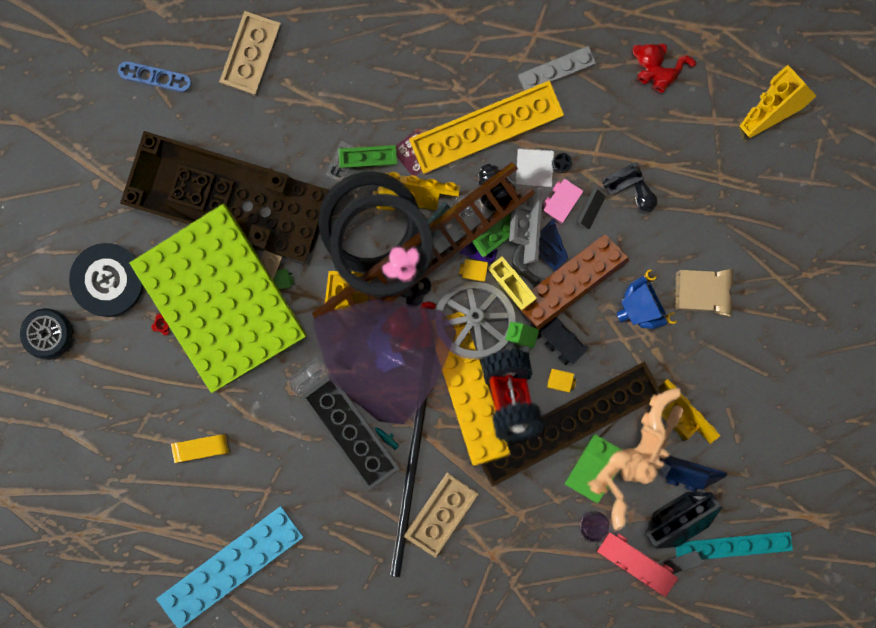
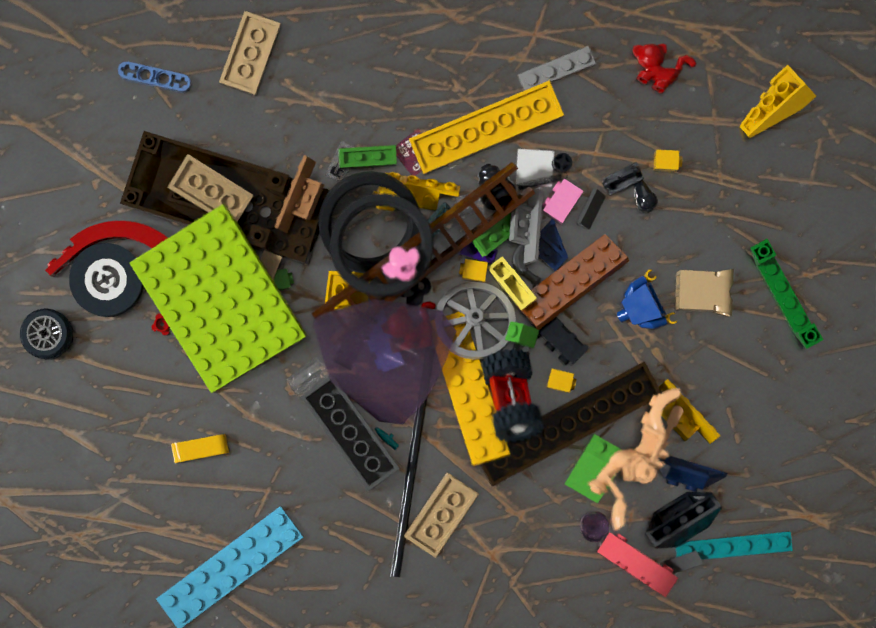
none -> red arch [45,221,168,277]
none -> tan plate [167,154,253,222]
none -> medium nougat bracket [275,155,324,233]
none -> black piece [515,173,568,191]
none -> yellow brick [654,150,682,172]
none -> green slope [750,239,823,349]

